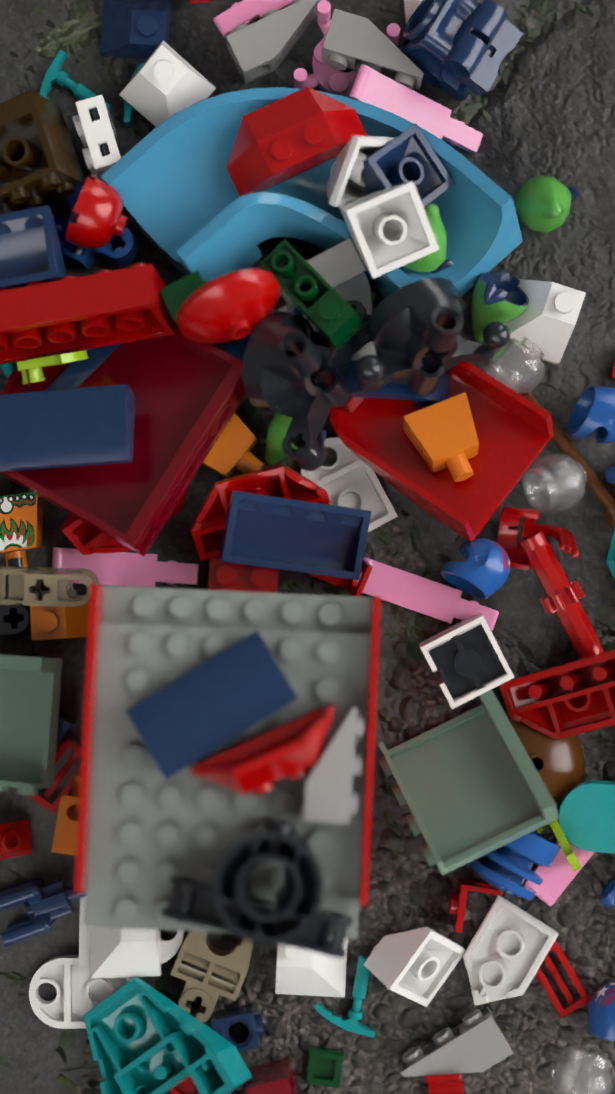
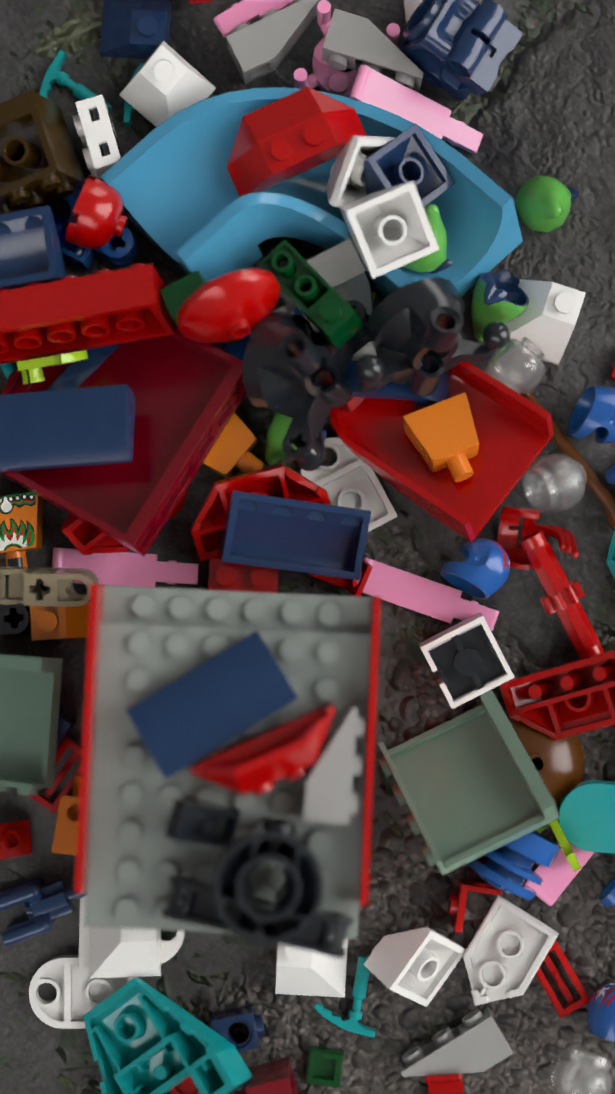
dark tan piece [170,931,253,1023] -> none
none -> black slope [164,795,241,848]

